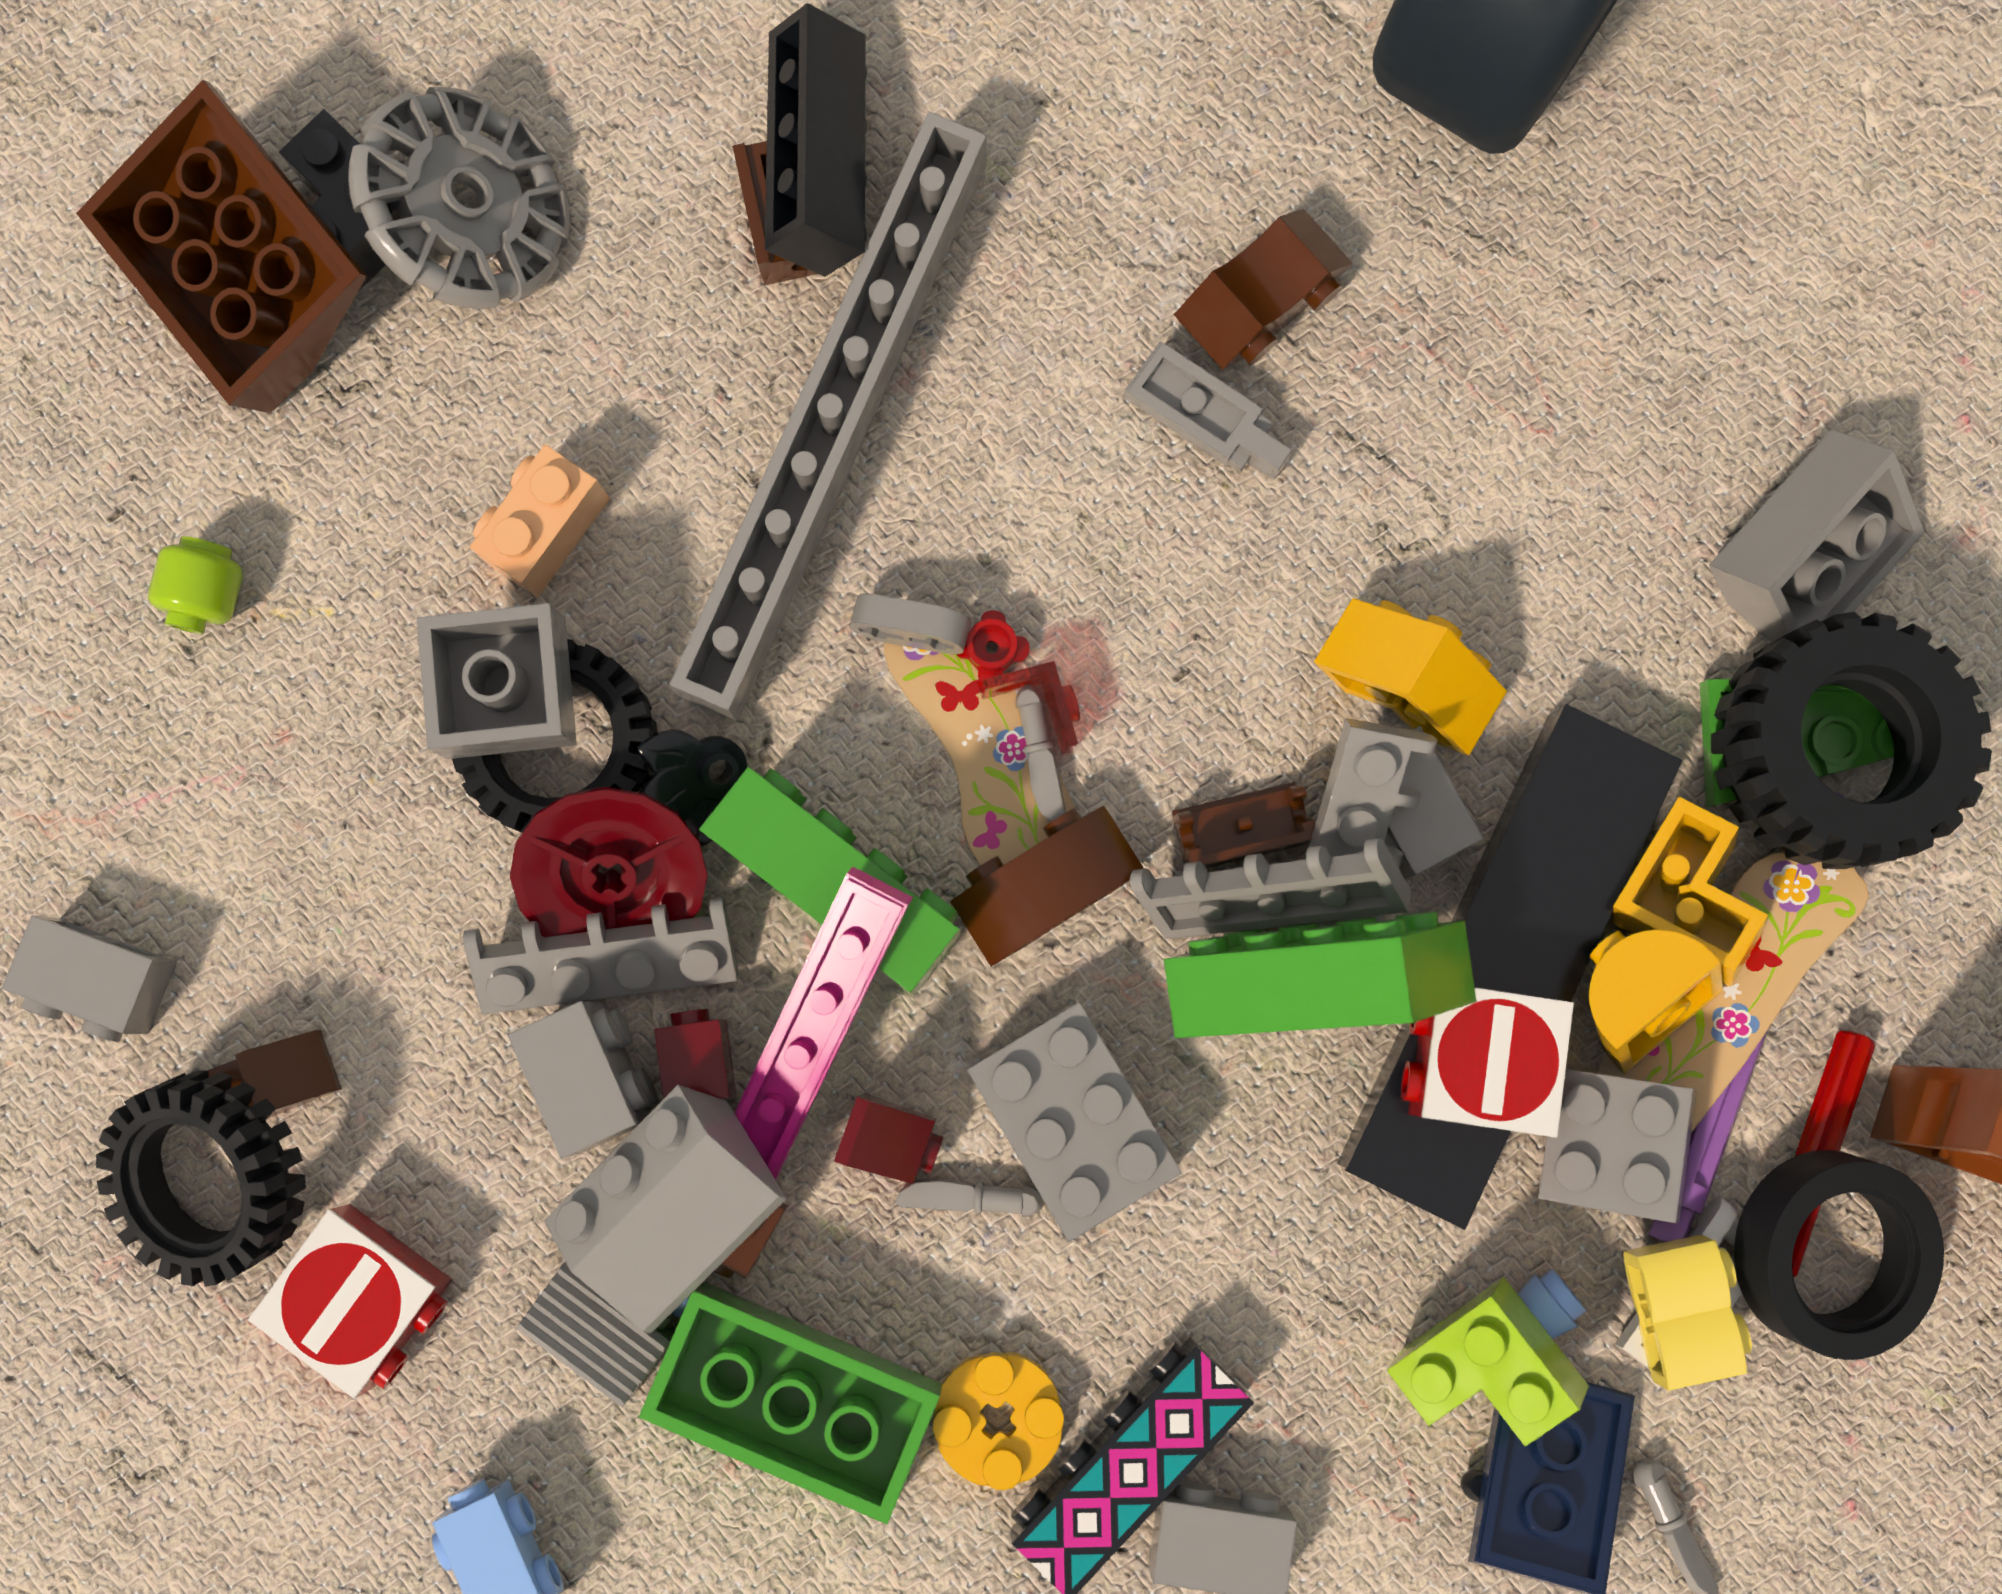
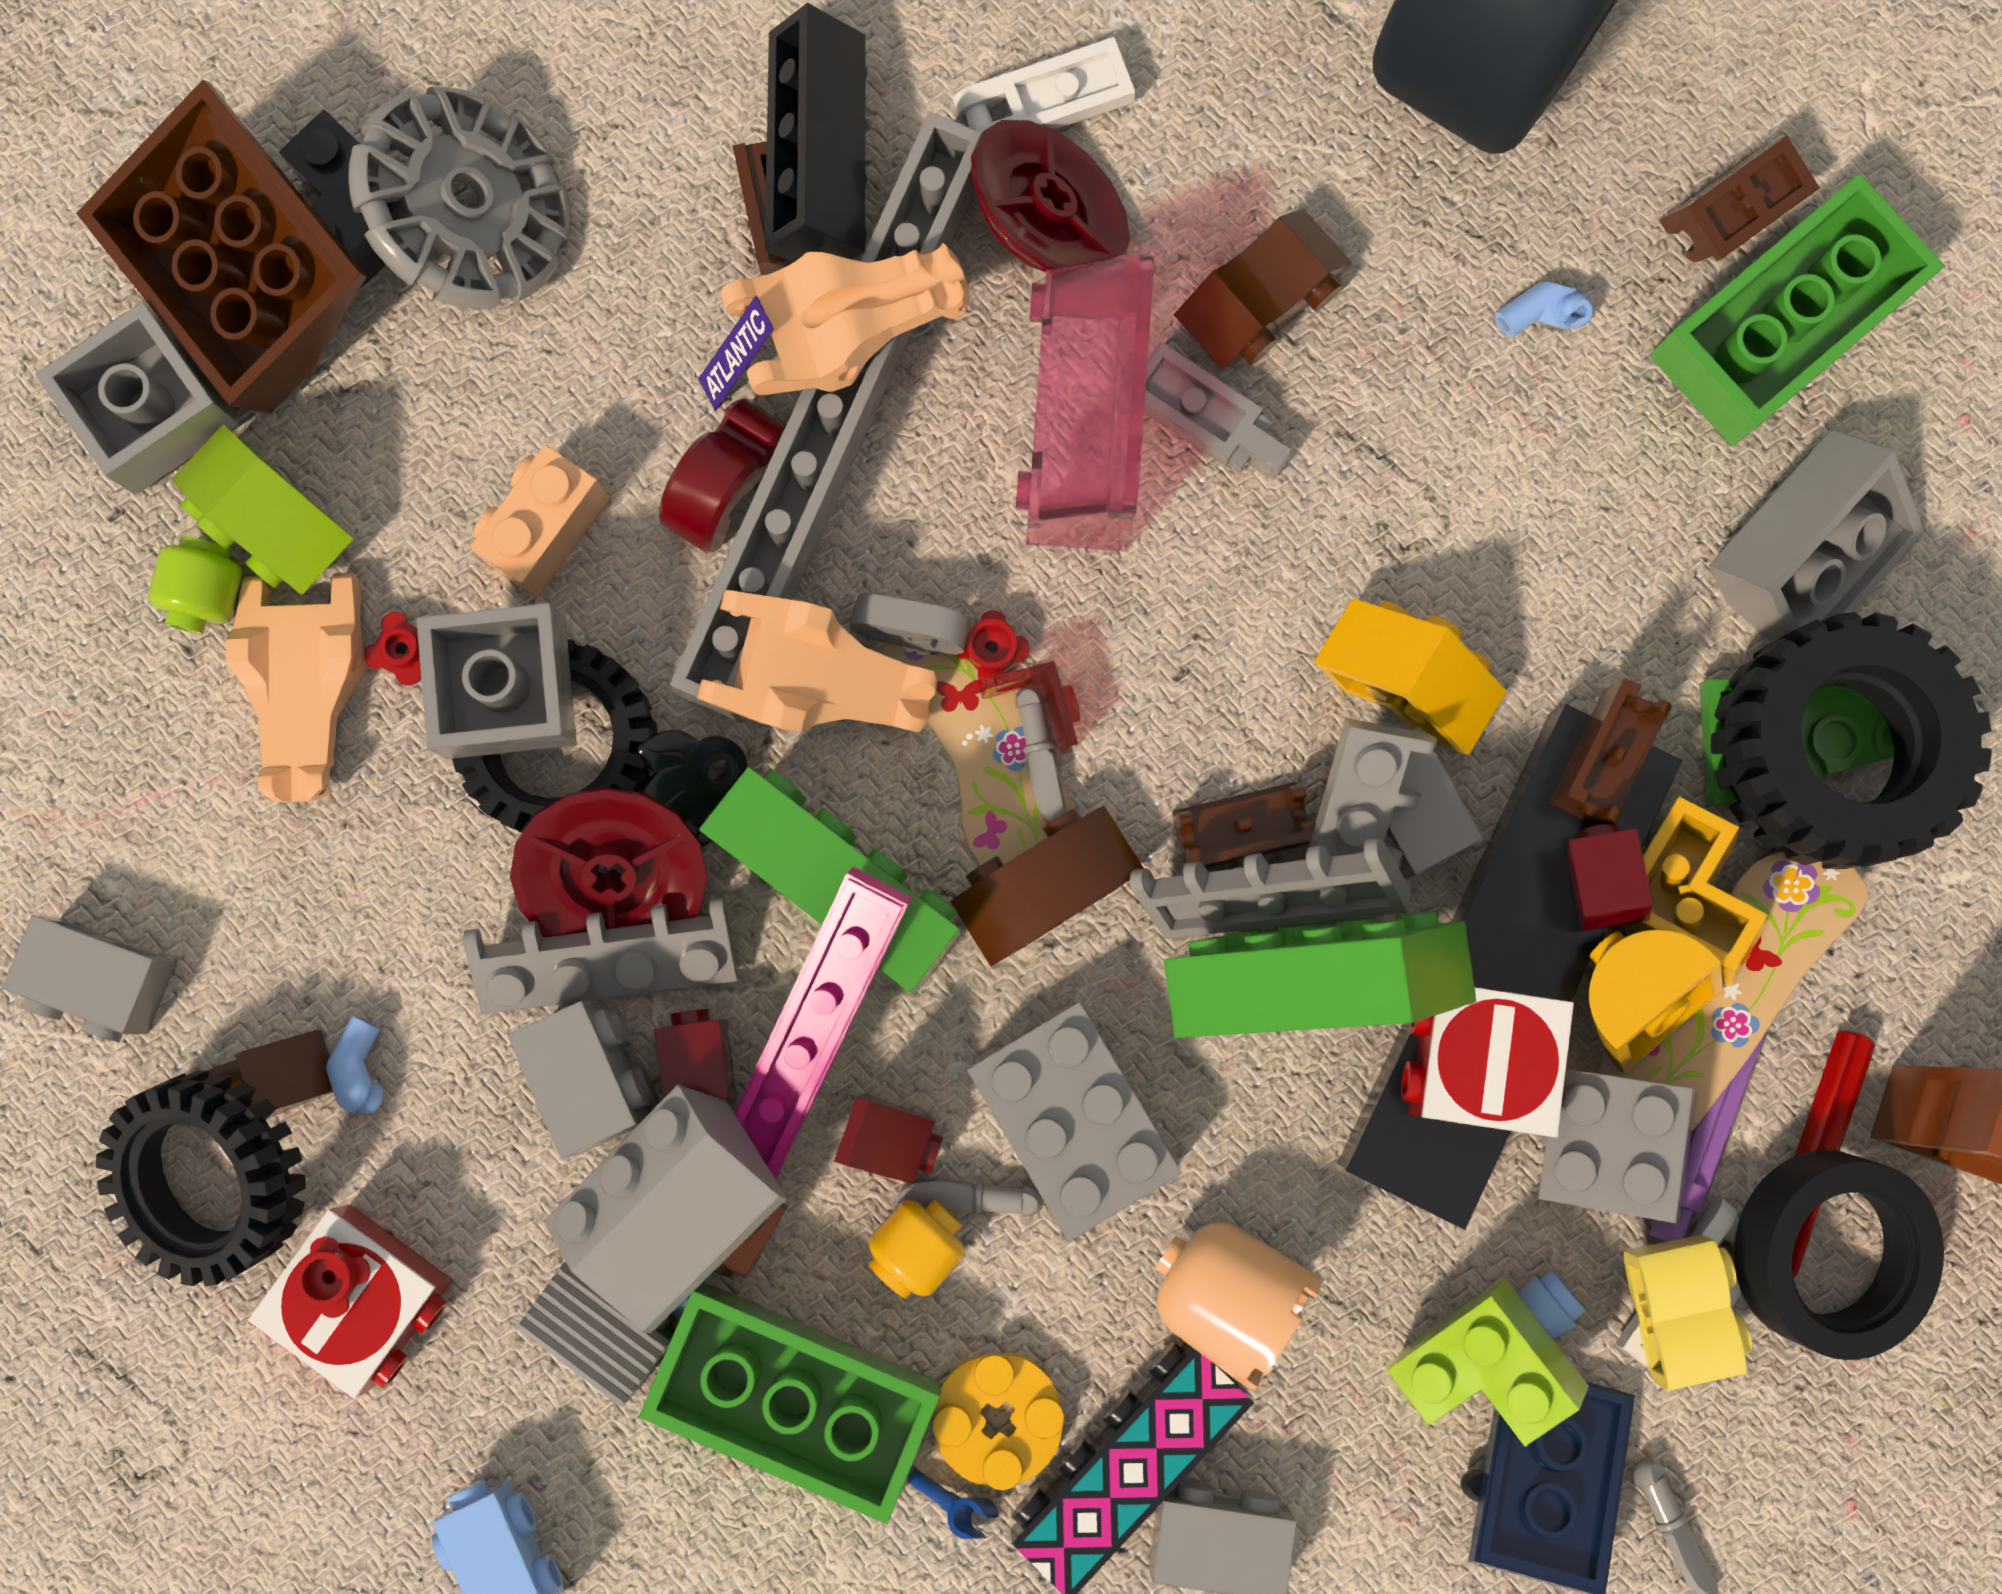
none -> light grey brick [35,302,239,495]
none -> lime brick [171,424,354,595]
none -> light nougat animal [226,573,366,803]
none -> red plate [289,1236,371,1318]
none -> light blue arm [326,1016,384,1115]
none -> red plate [364,612,421,686]
none -> dark red animal [659,398,787,554]
none -> light nougat animal [697,590,937,733]
none -> dark purple sticker [698,296,774,411]
none -> light nougat animal [720,243,971,395]
none -> yellow head [868,1199,965,1299]
none -> blue hand [907,1468,999,1539]
none -> white plate [952,37,1135,133]
none -> dark red piece [971,120,1130,279]
none -> clear pink windscreen [1016,253,1154,552]
none -> light nougat cylinder [1155,1222,1324,1392]
none -> light blue arm [1494,282,1594,338]
none -> reddish brown hinge [1549,678,1672,826]
none -> dark red brick [1567,824,1653,931]
none -> bright green brick [1649,173,1946,447]
none -> reddish brown hinge [1659,135,1820,262]

